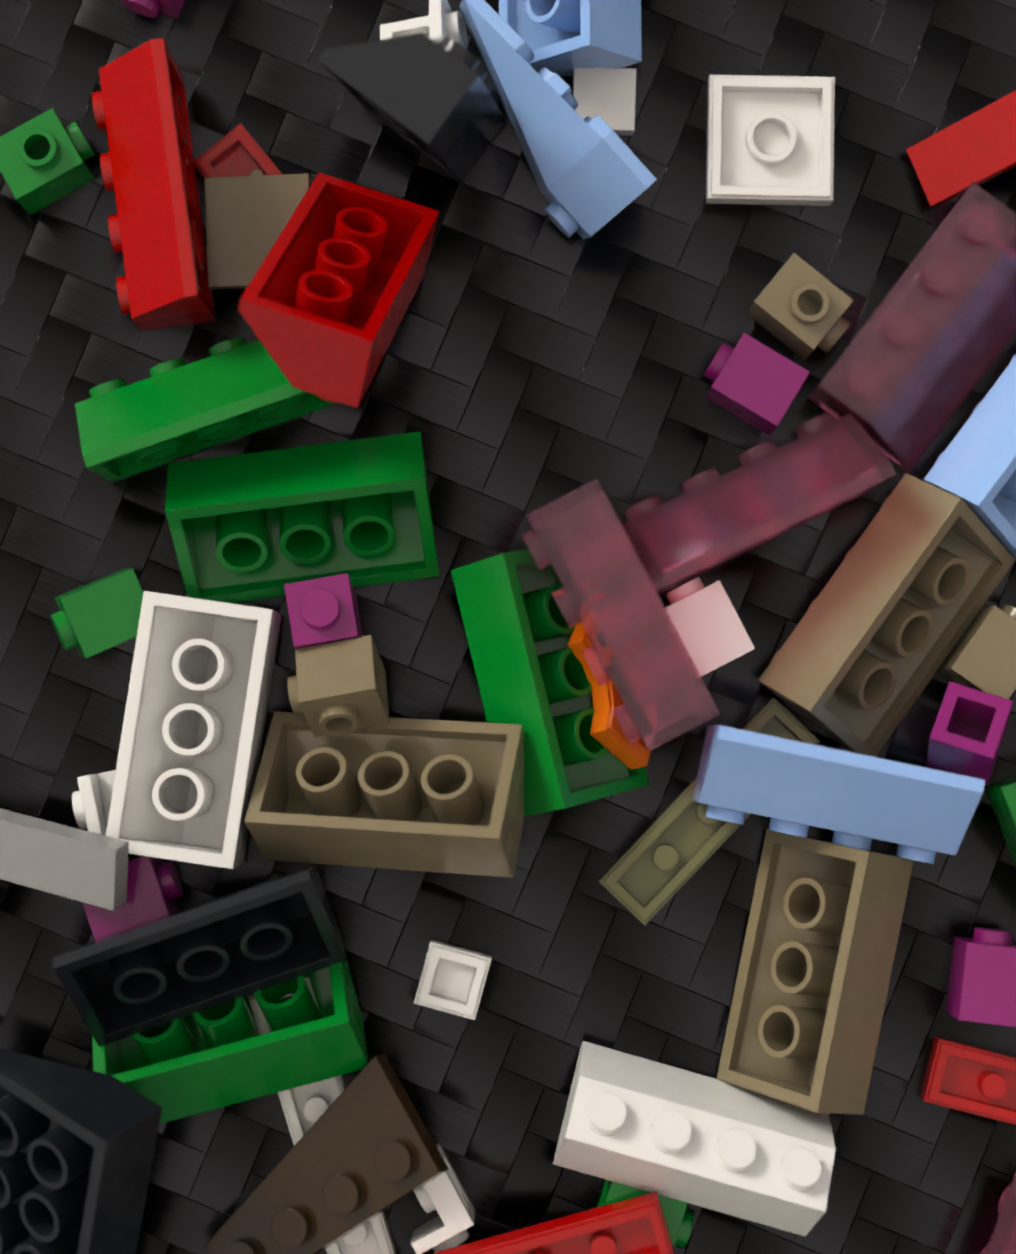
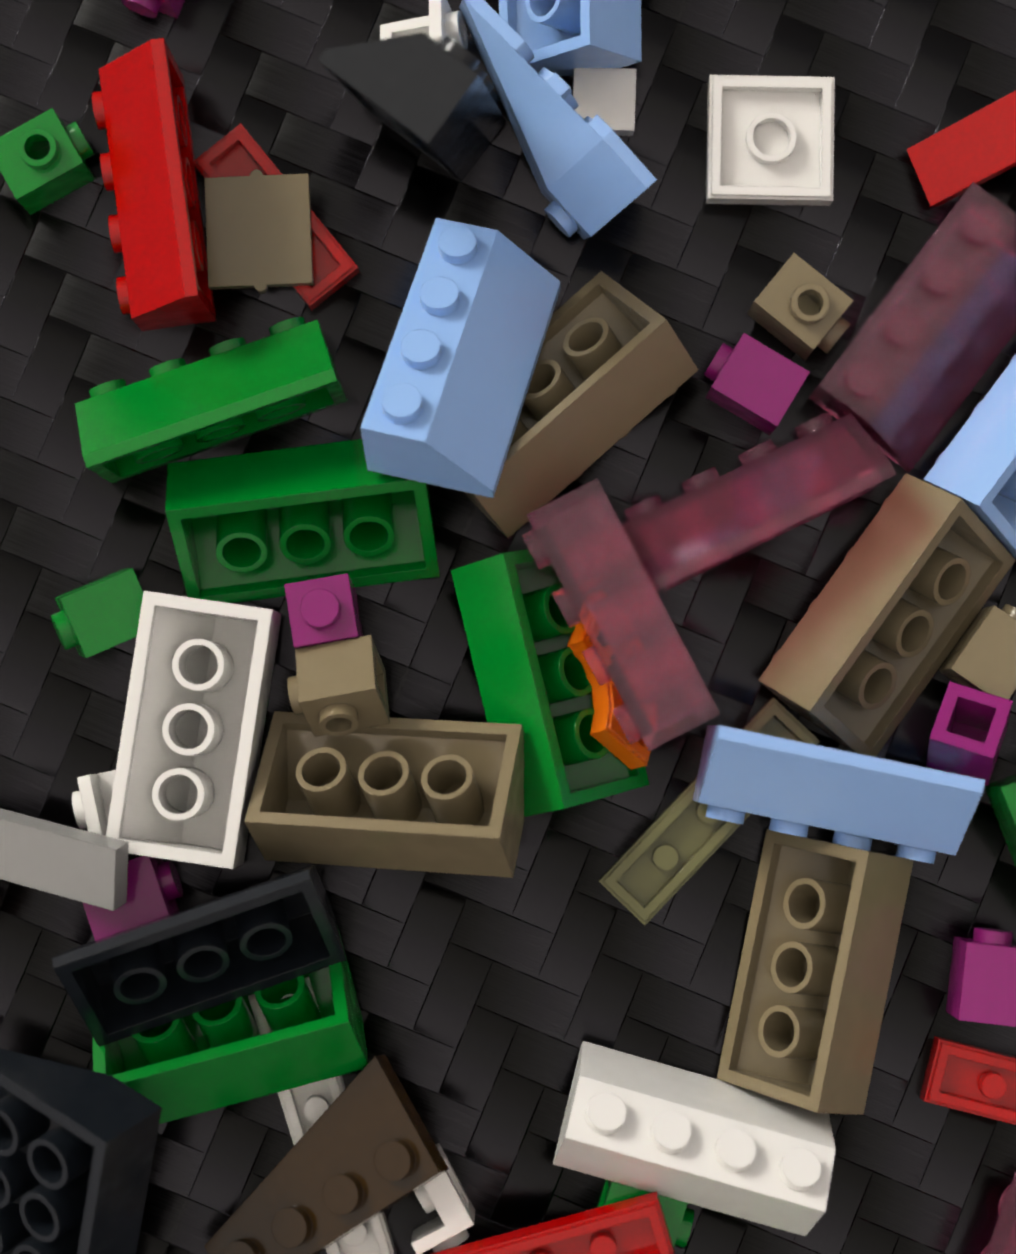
red slope [238,172,440,408] -> none
white tile [413,939,492,1020] -> none
brick [658,577,755,680] -> none
none -> light blue slope [360,218,561,498]
none -> dark tan slope [464,271,698,538]

